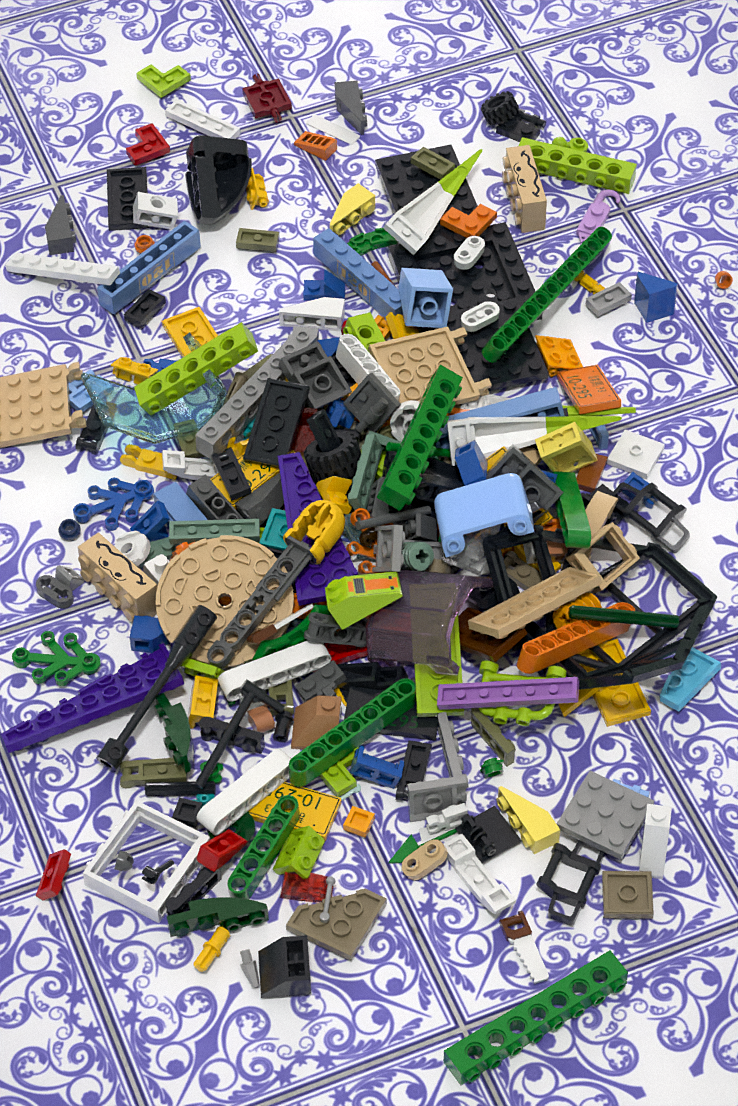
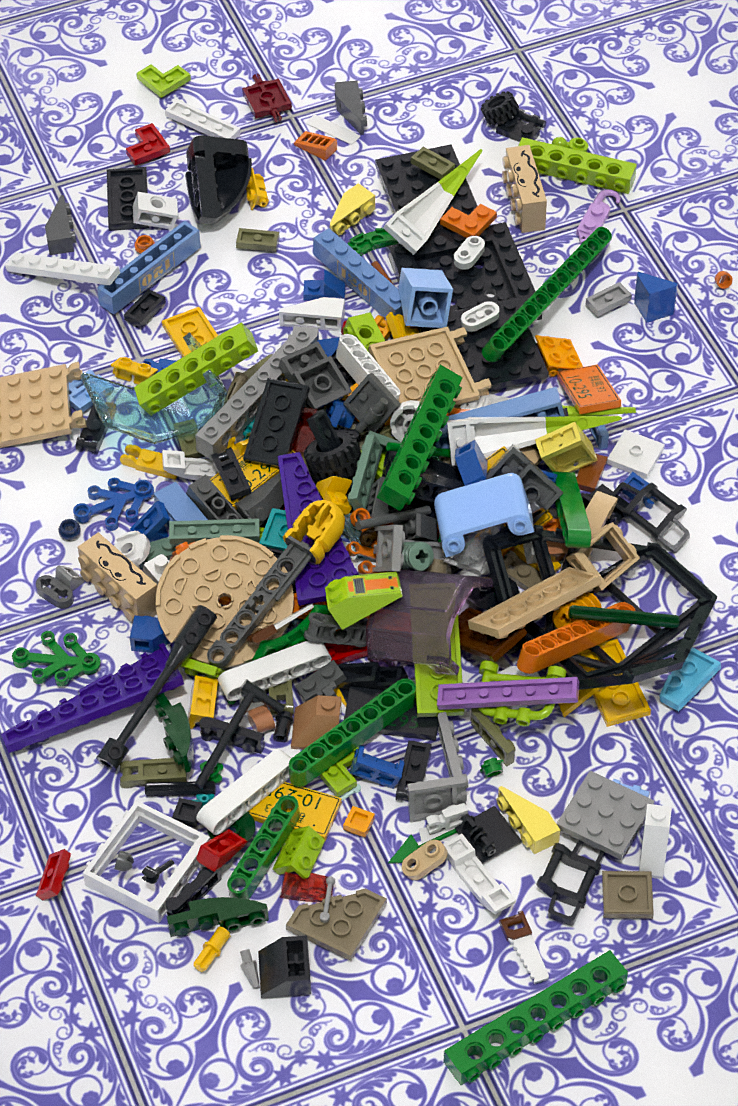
yellow axle [575,271,606,295] -> none

